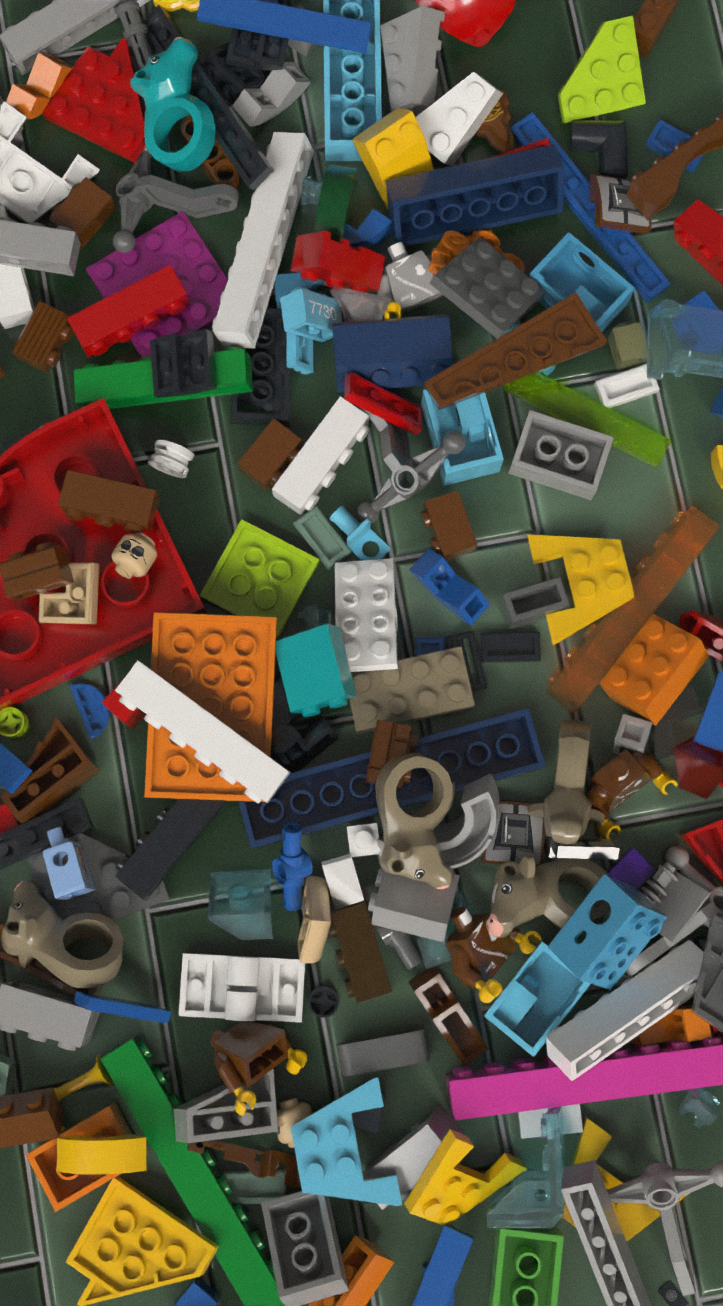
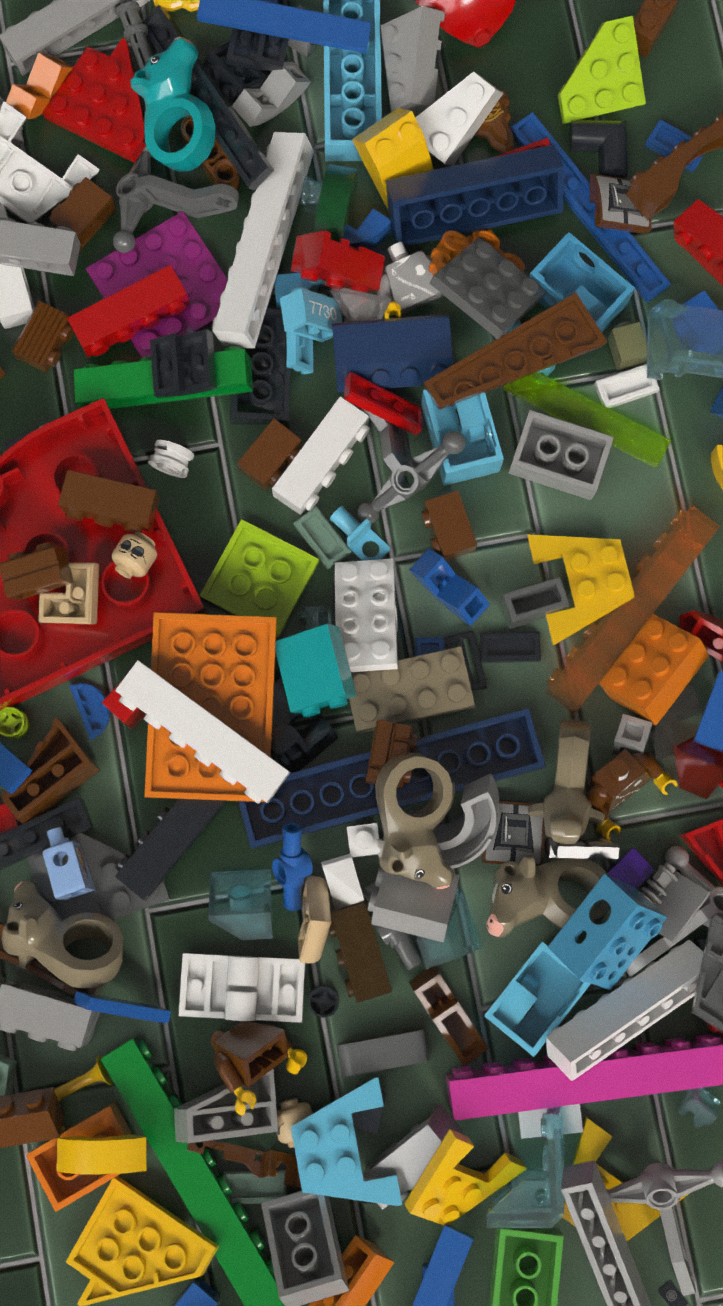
reddish brown torso [446,907,542,1003] -> none
orange brick [630,1006,712,1045] -> none

